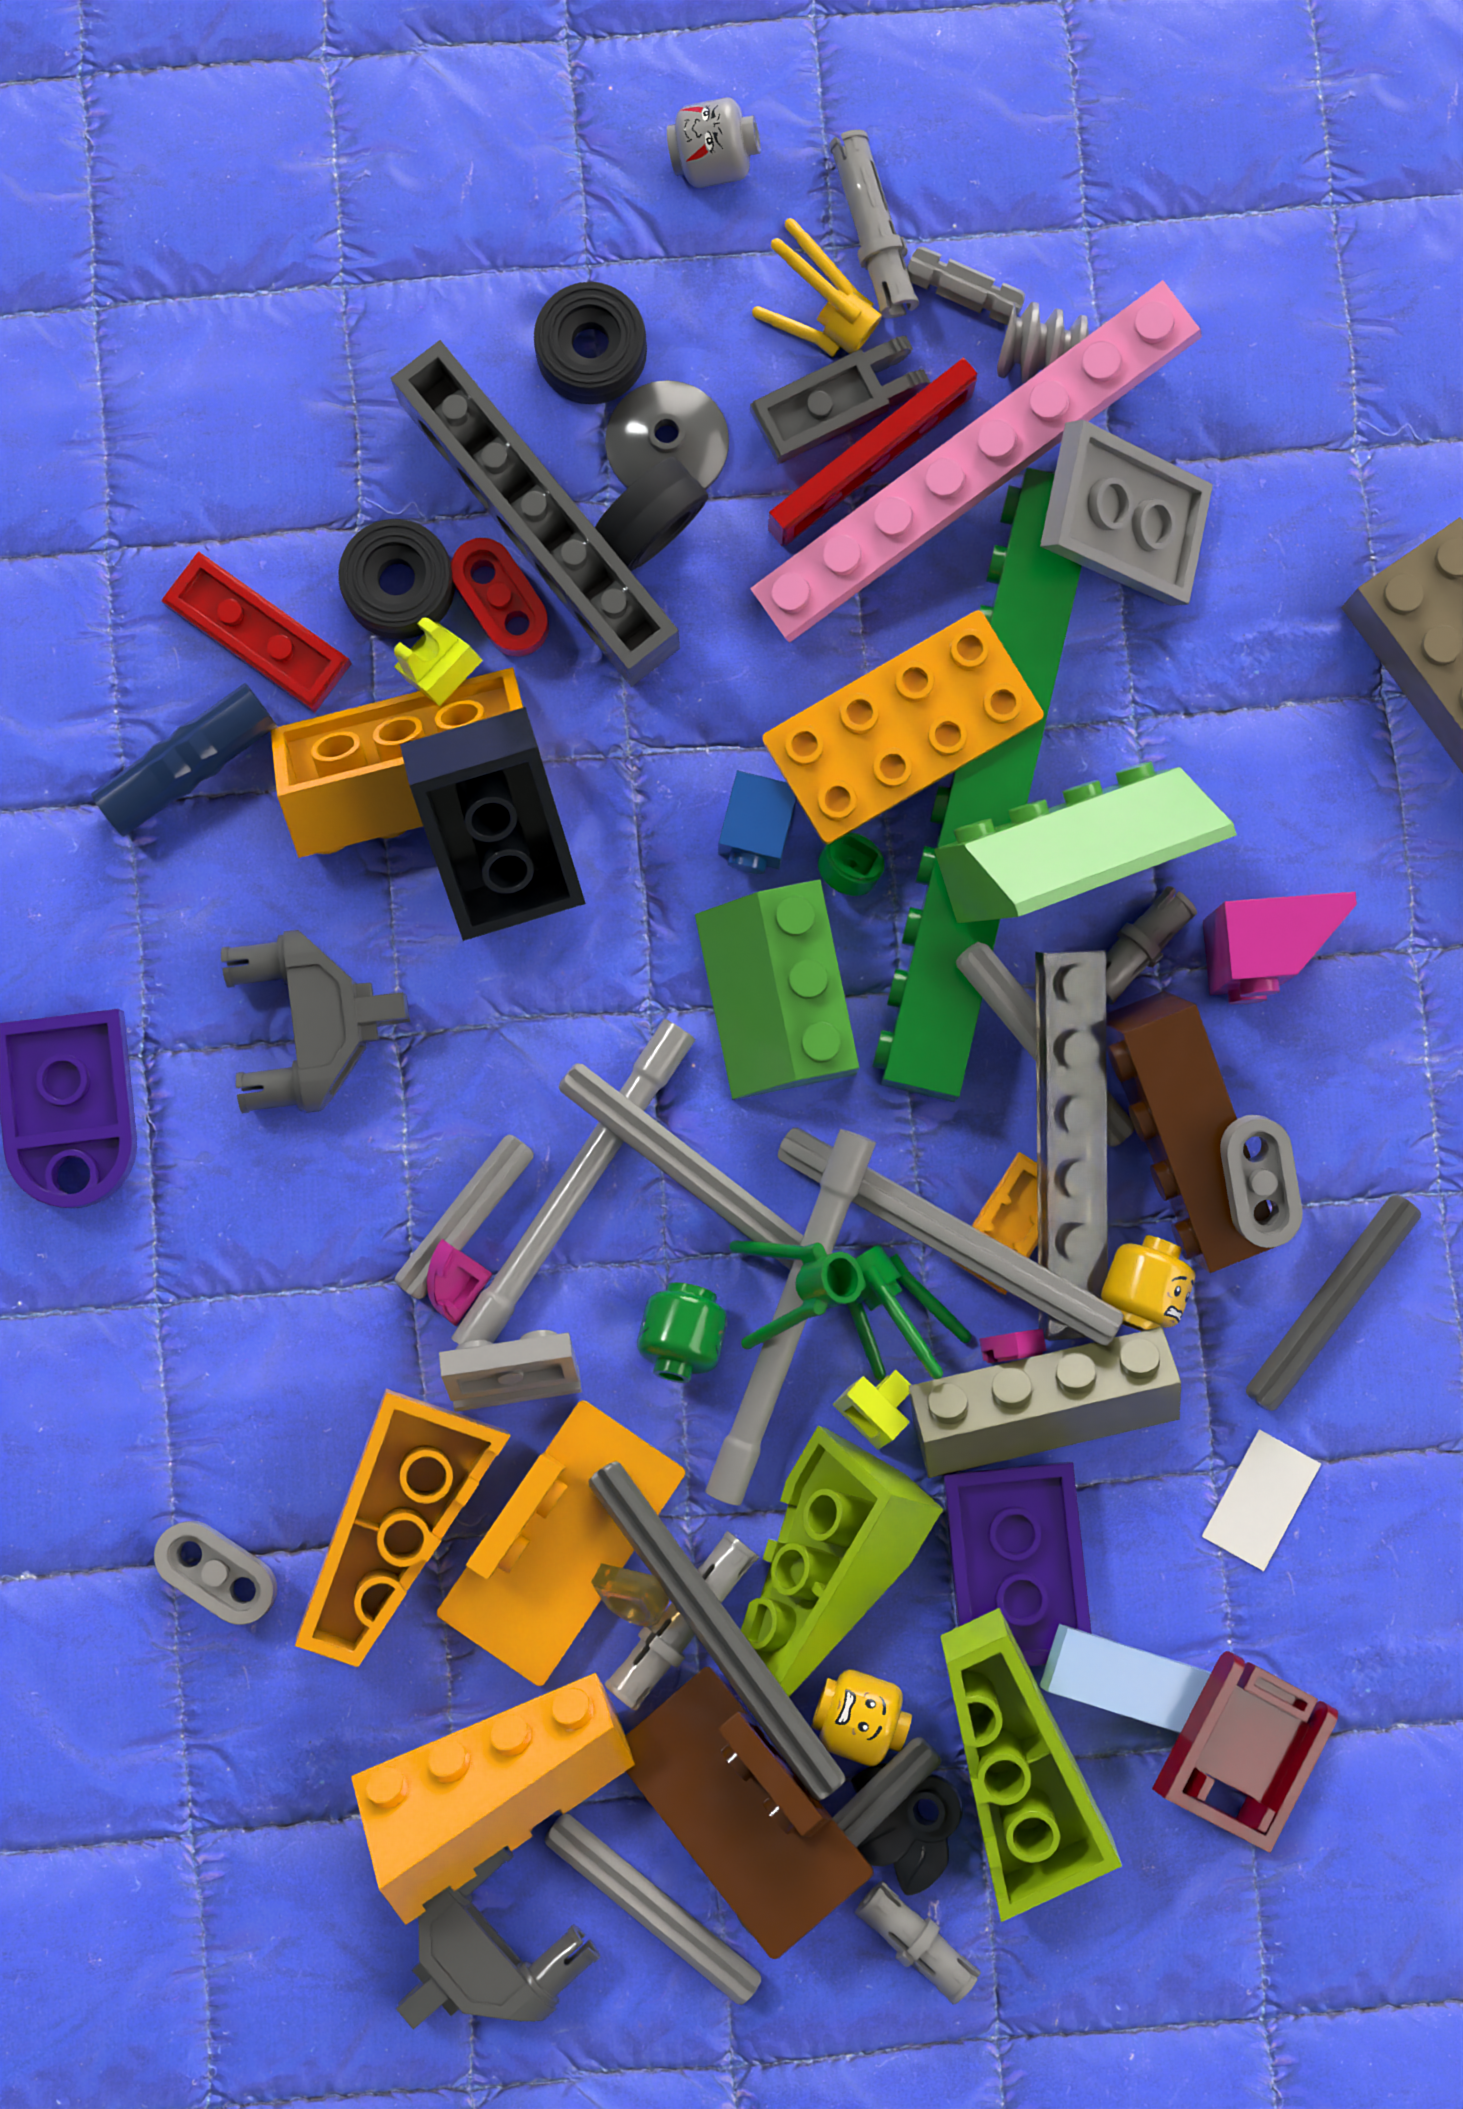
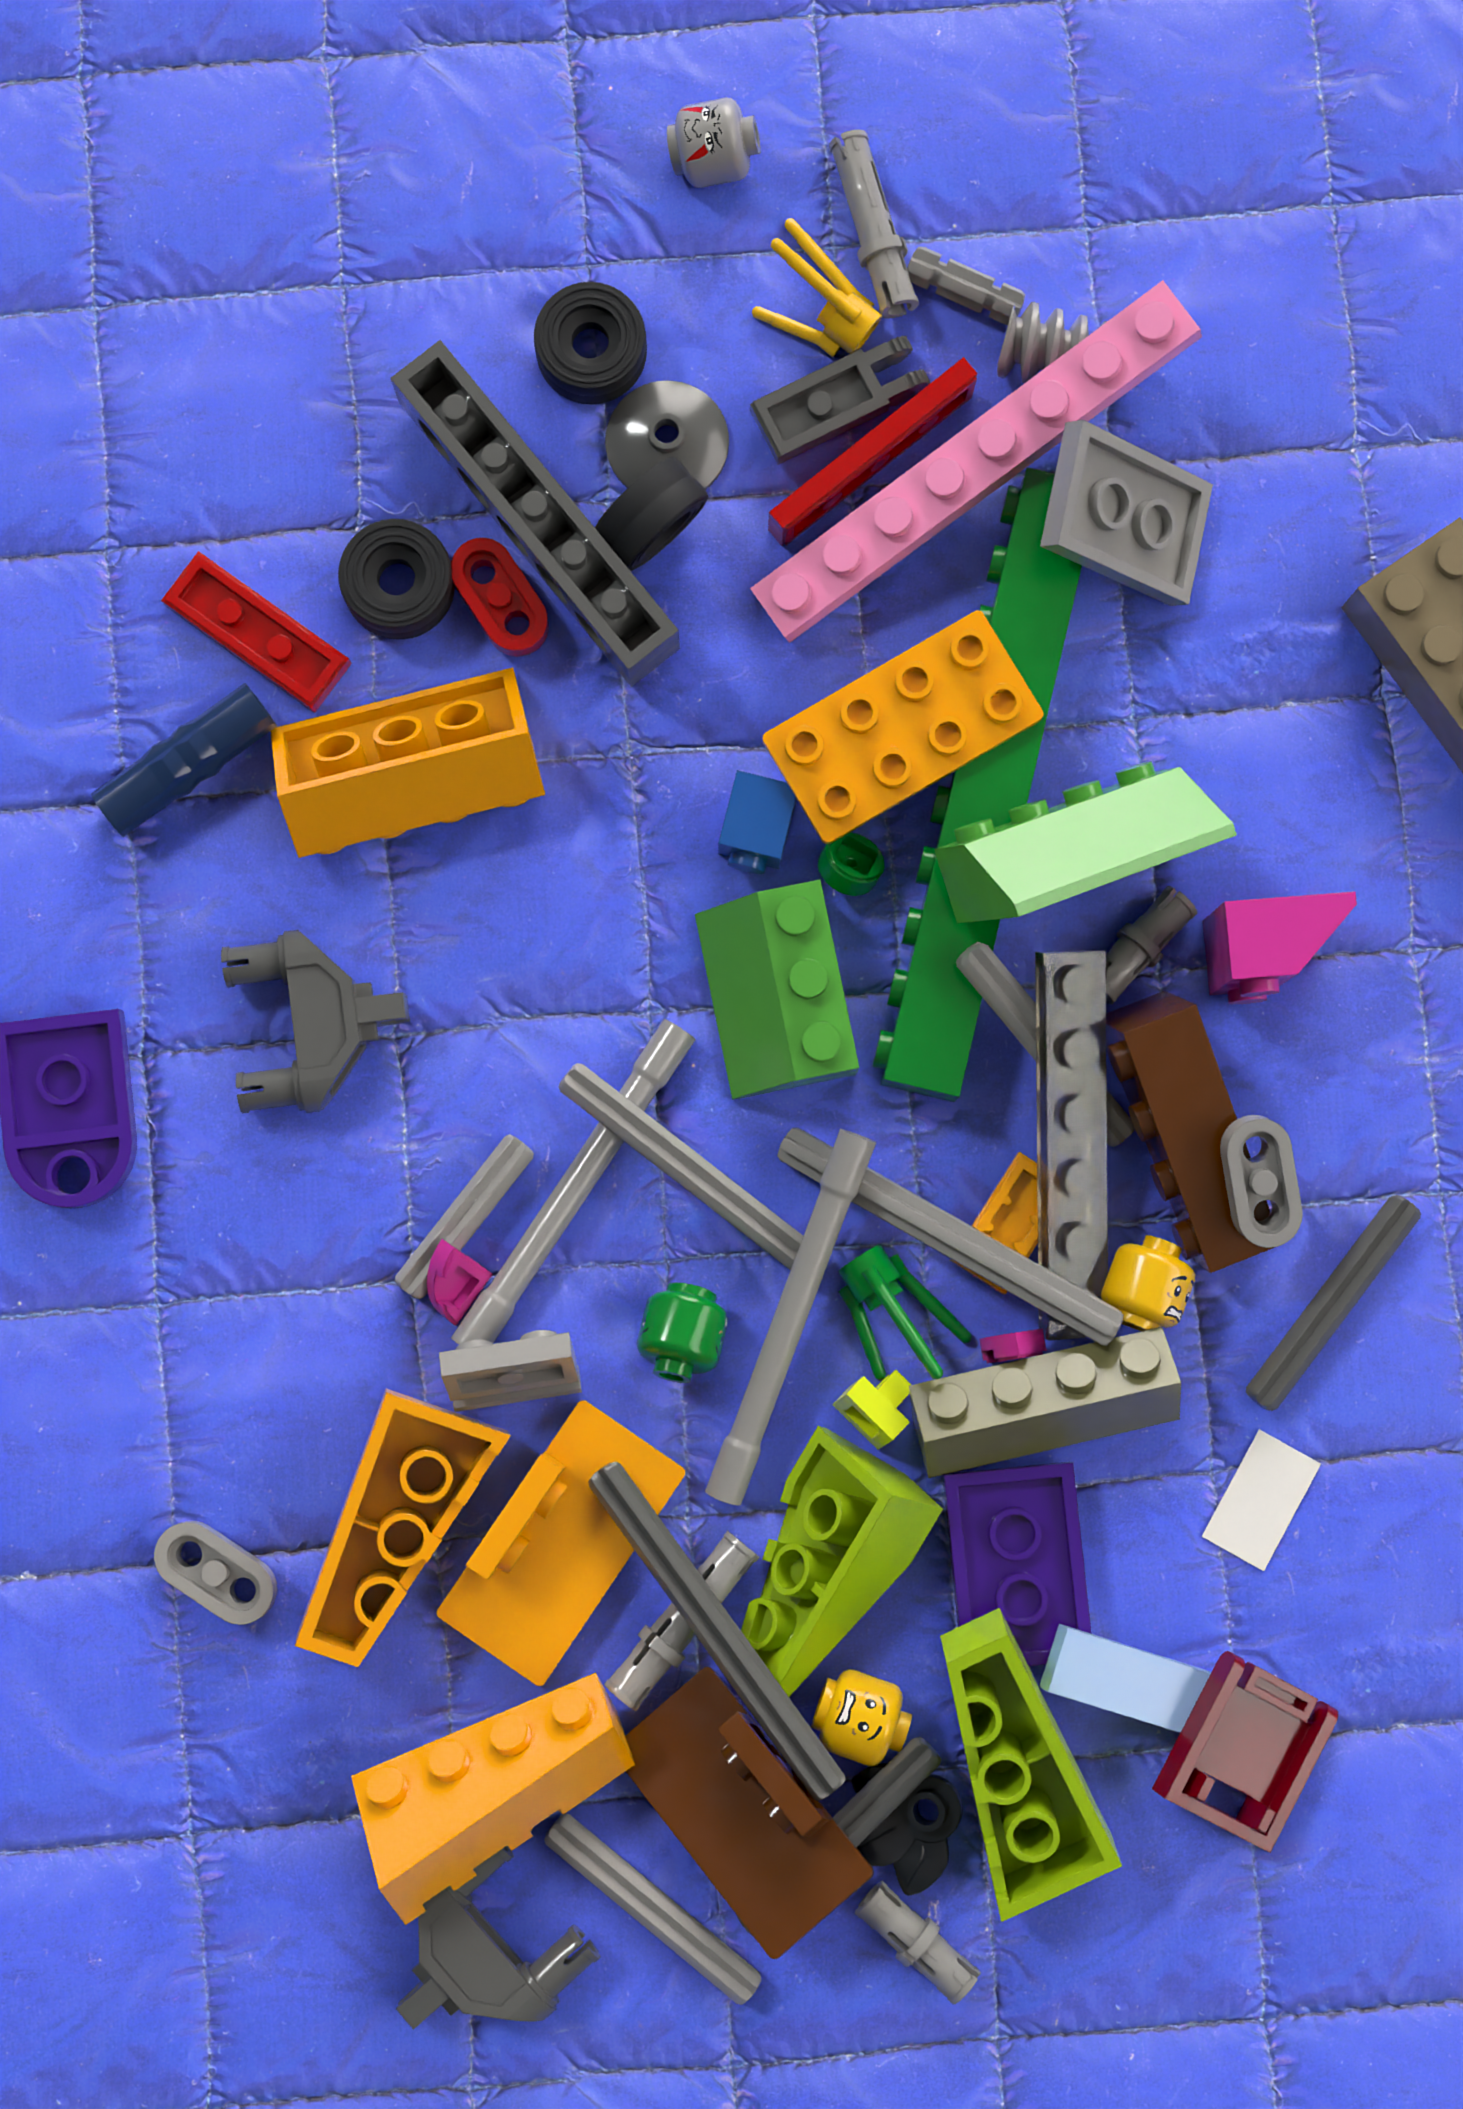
neon yellow tile [394,617,483,706] -> none
black brick [400,707,586,941] -> none
clear yellow tile [591,1563,669,1627] -> none
green plant [729,1240,866,1349] -> none

